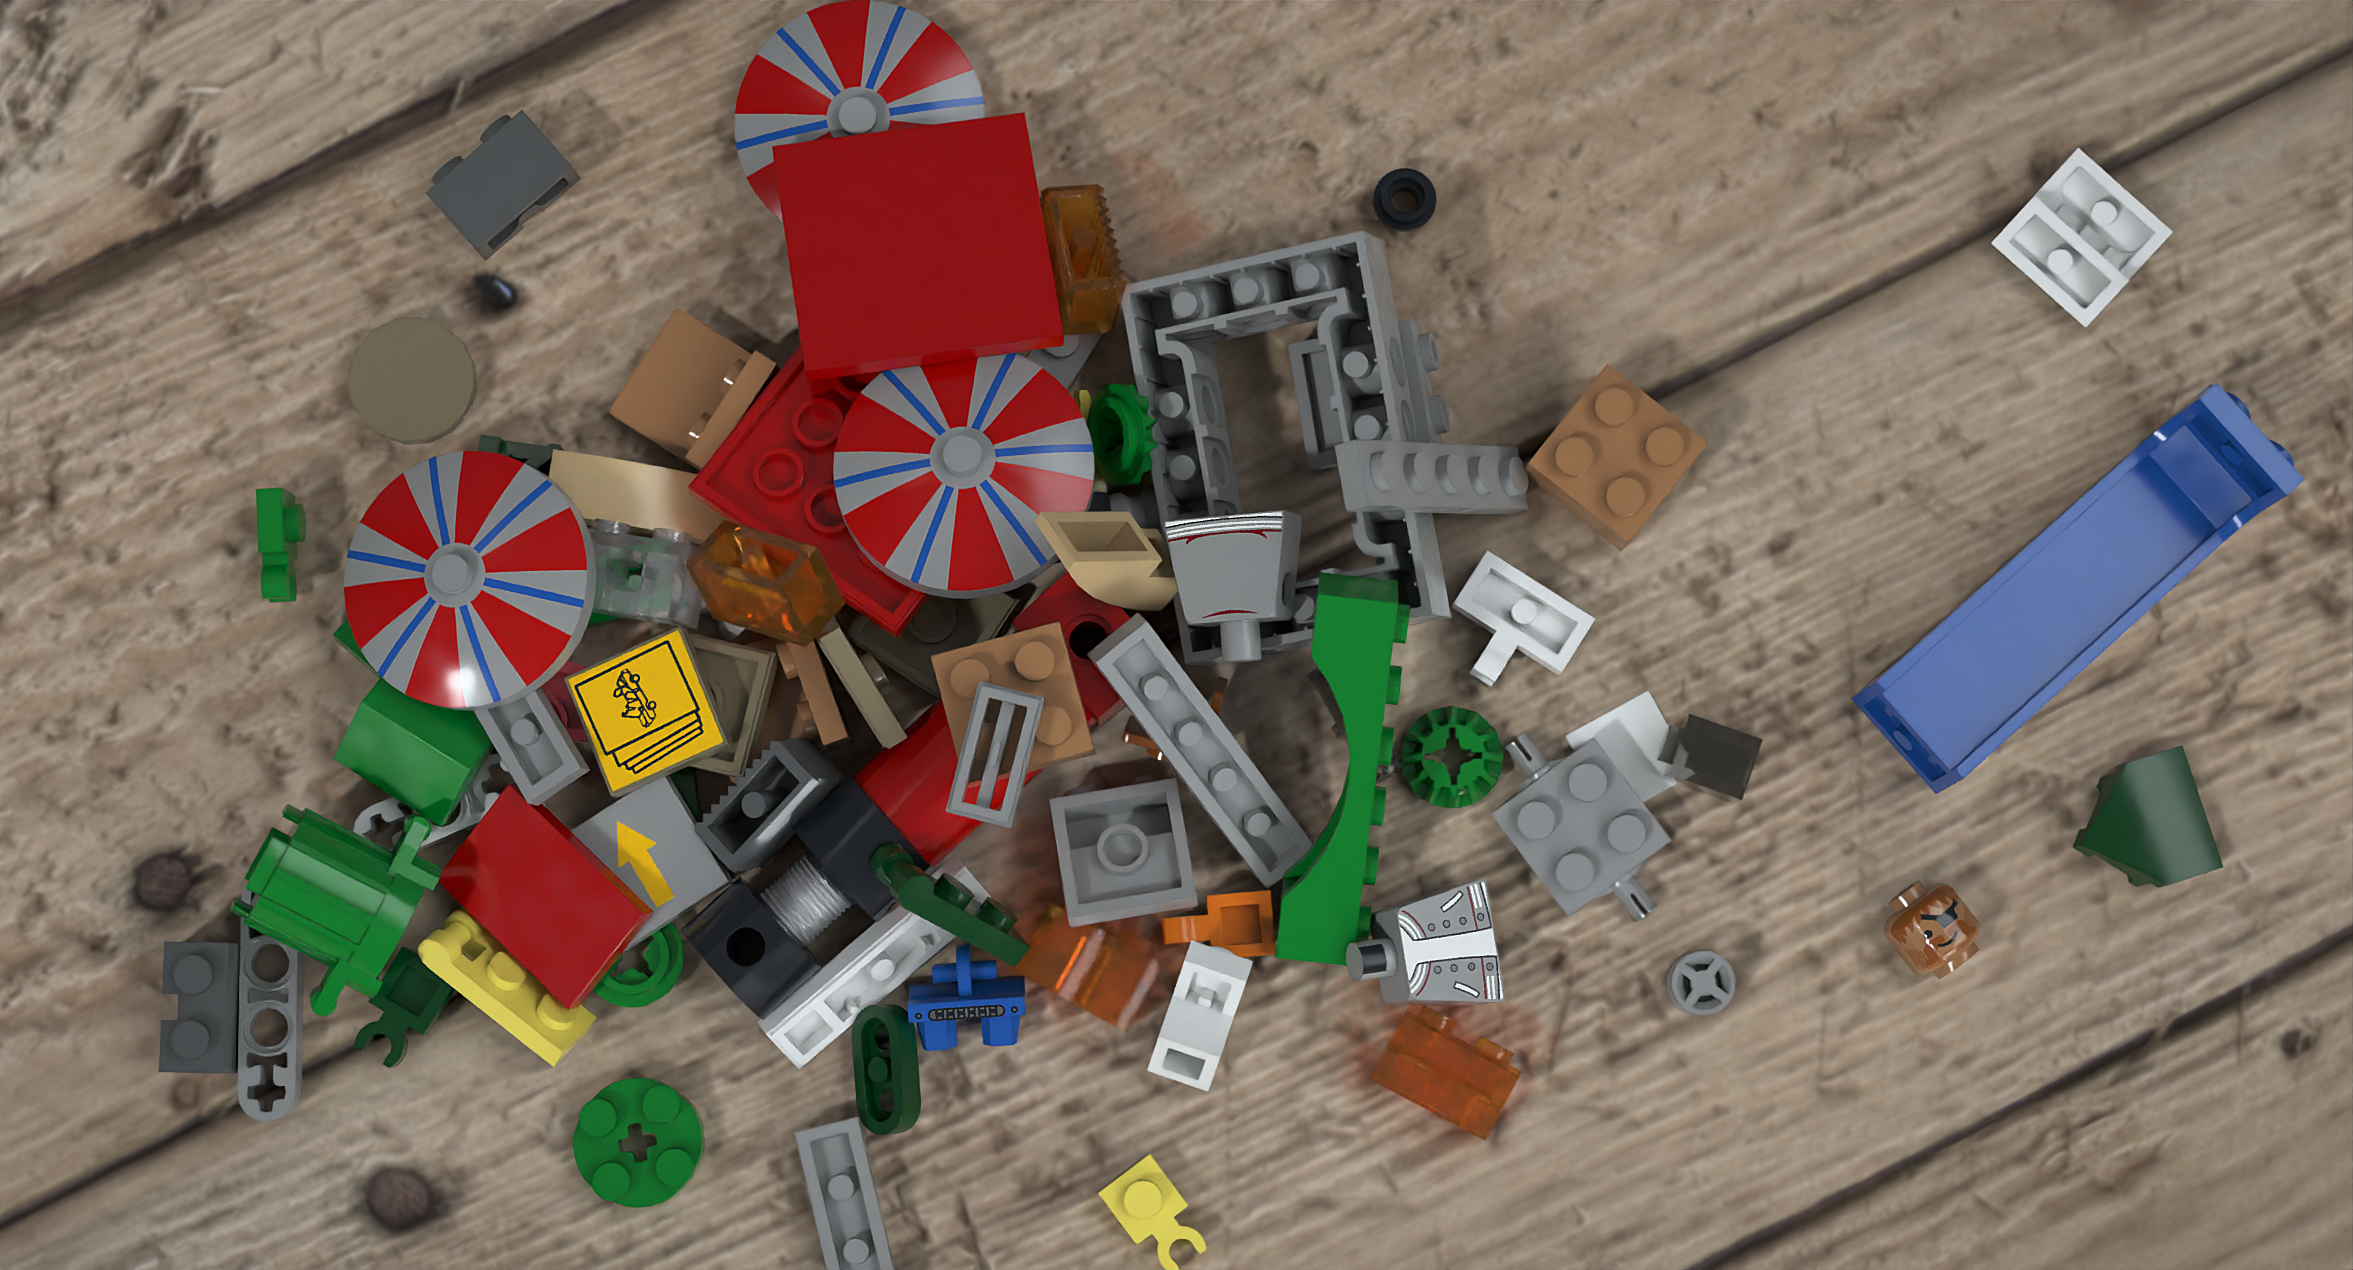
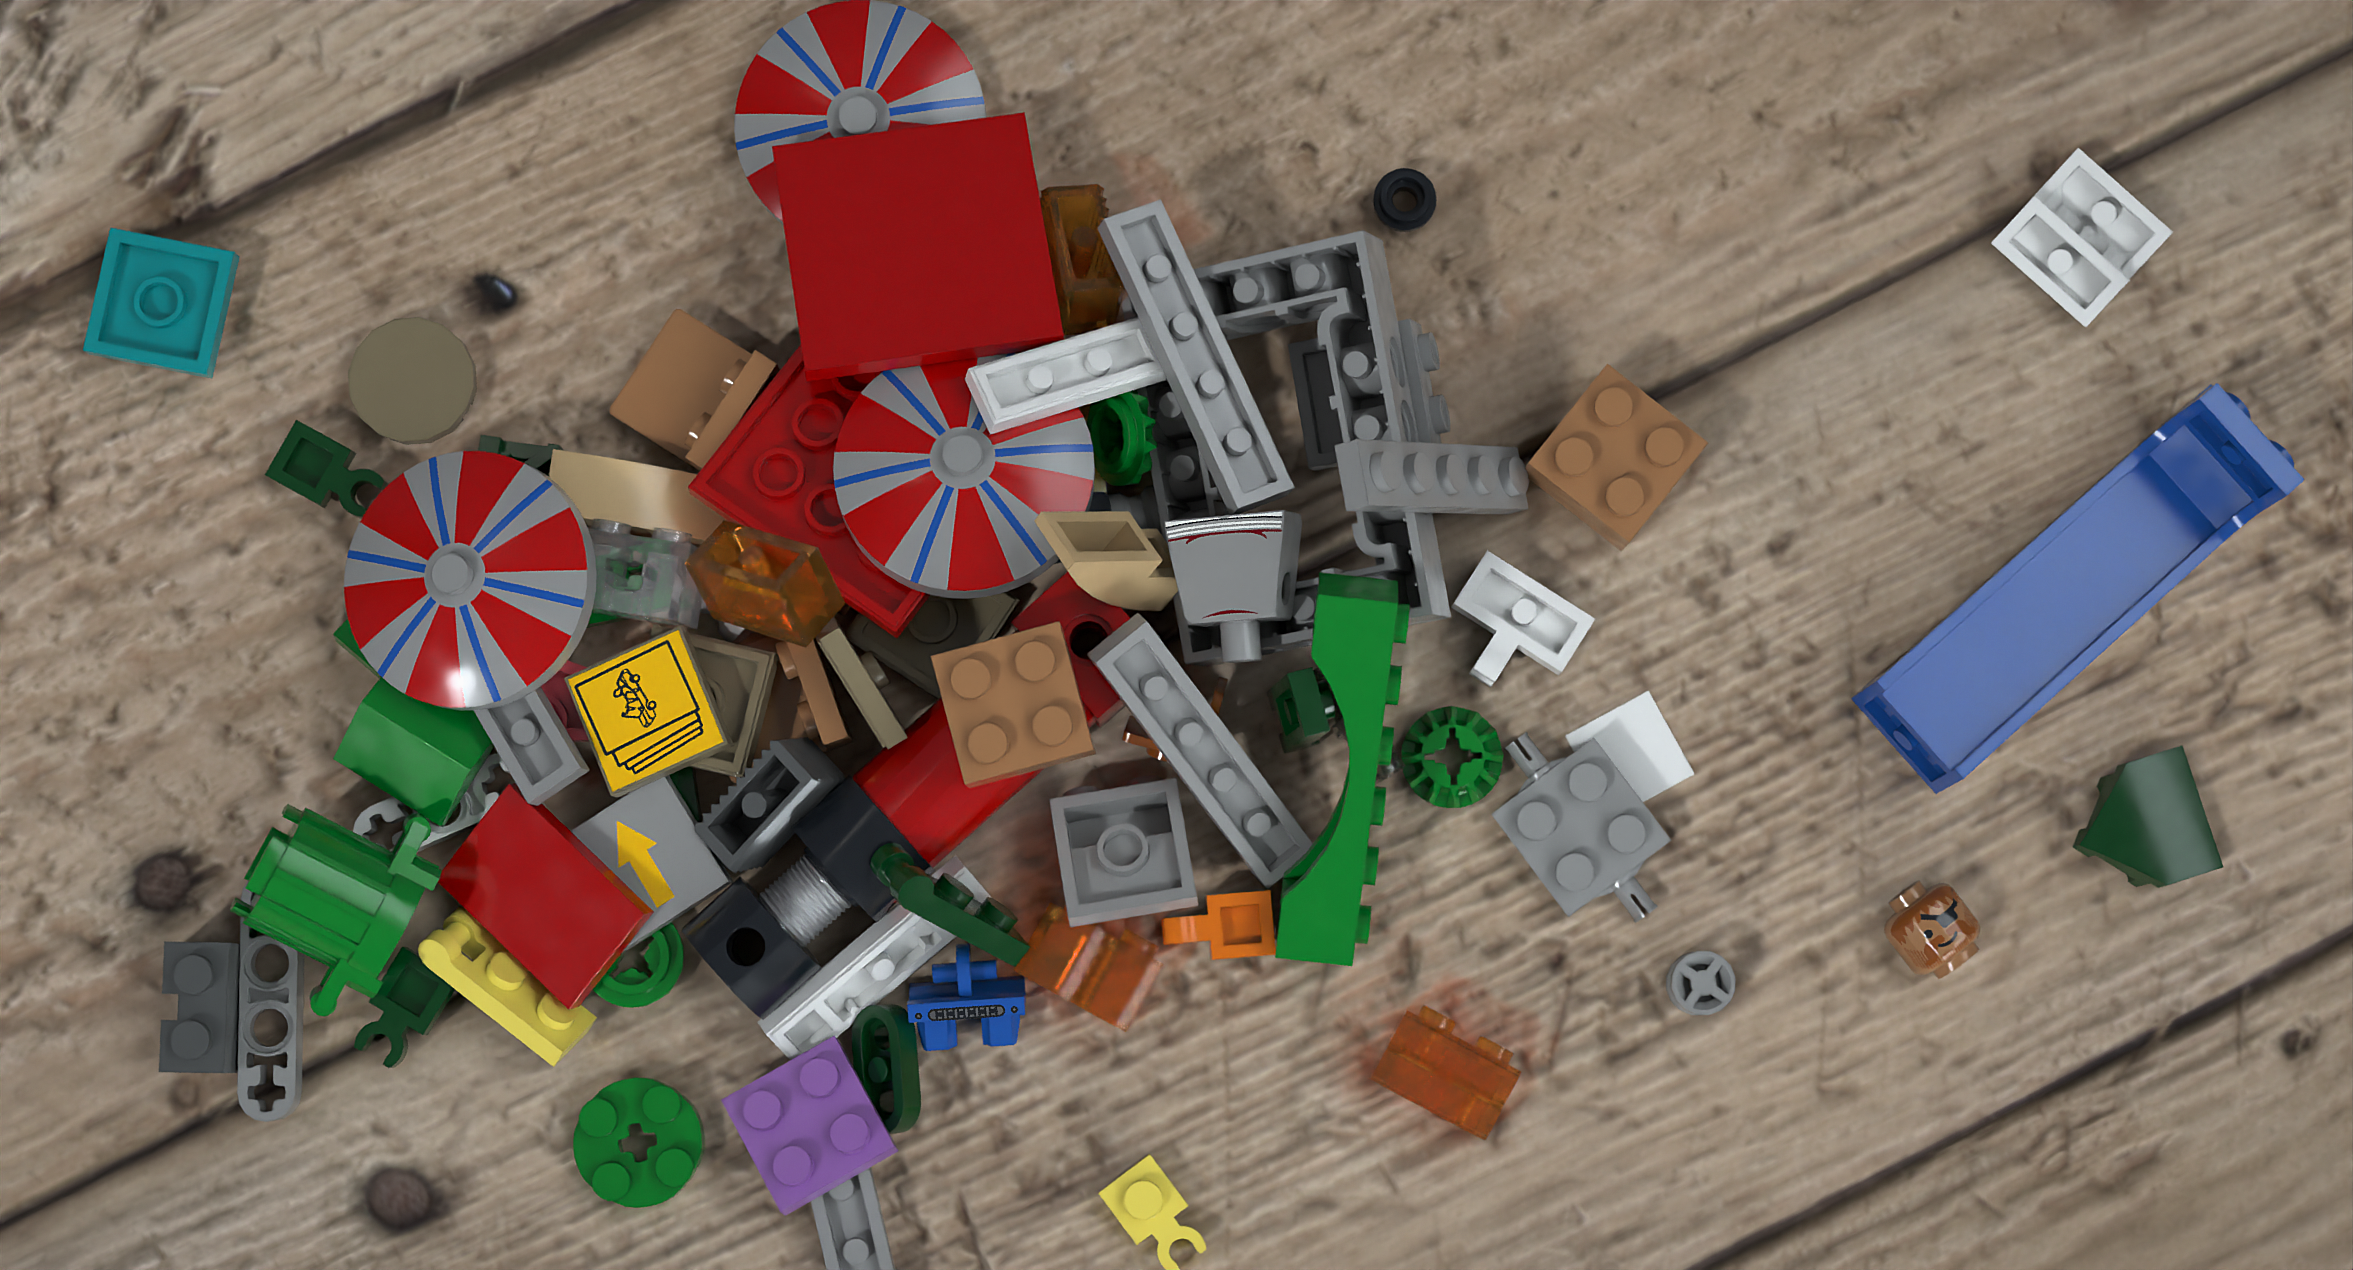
green plate [256,488,306,603] -> none
dark grey brick [426,110,580,261] -> none
light grey tile [945,681,1045,829] -> none
white brick [1147,940,1253,1091] -> none
light grey torso [1346,879,1506,1007] -> none
clear smoke brick [1657,714,1763,804] -> none
none -> teal plate [83,228,240,379]
none -> dark green plate [265,420,388,519]
none -> medium lavender plate [721,1036,899,1216]
none -> white tile [965,317,1166,435]
none -> light grey plate [1097,199,1295,515]
none -> dark green plate [1267,667,1336,754]

